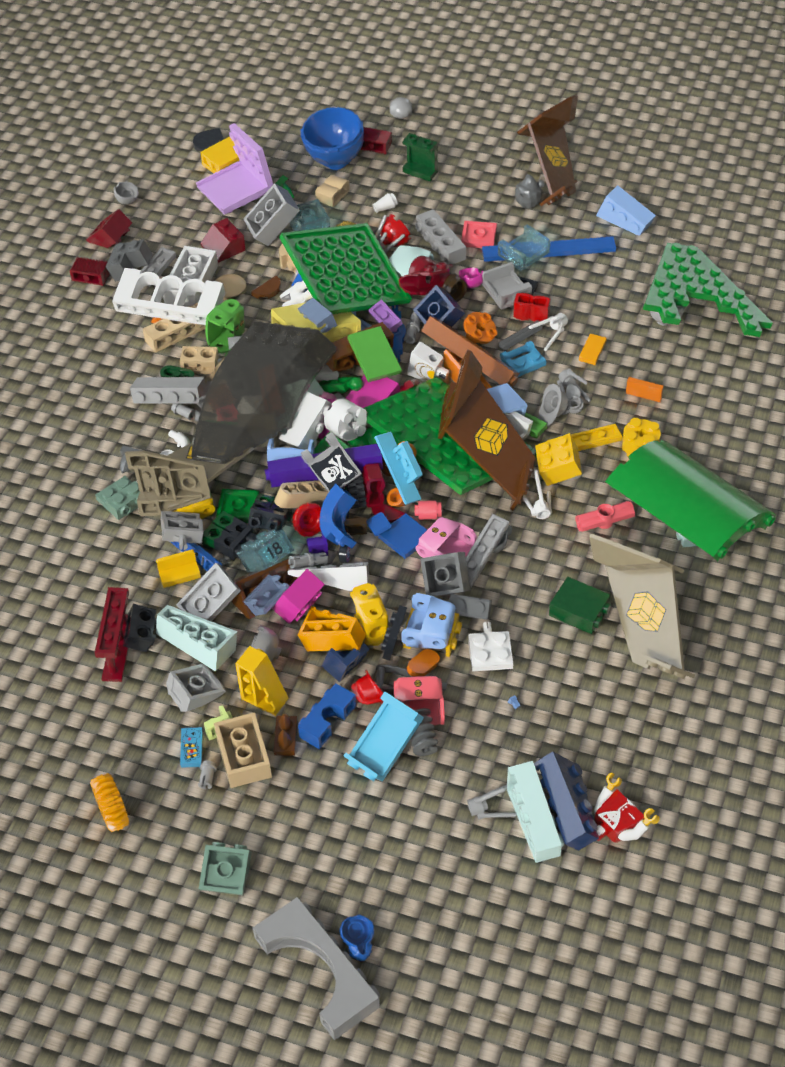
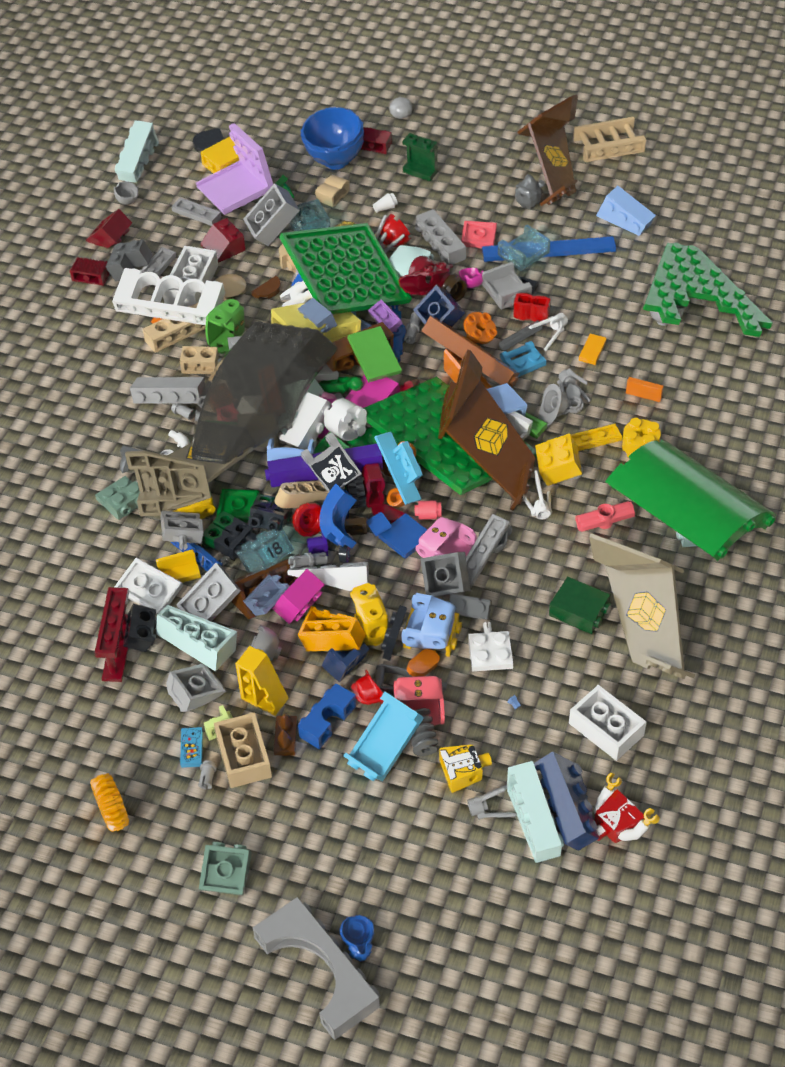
dark green plate [160,365,194,377] -> none
white torso [407,342,450,381] -> none
none -> light aqua wedge [115,120,159,183]
none -> white tile [115,558,183,614]
none -> light grey plate [171,197,221,226]
none -> torso [439,745,492,793]
none -> white brick [569,685,646,761]
none -> tan fence [573,117,646,162]

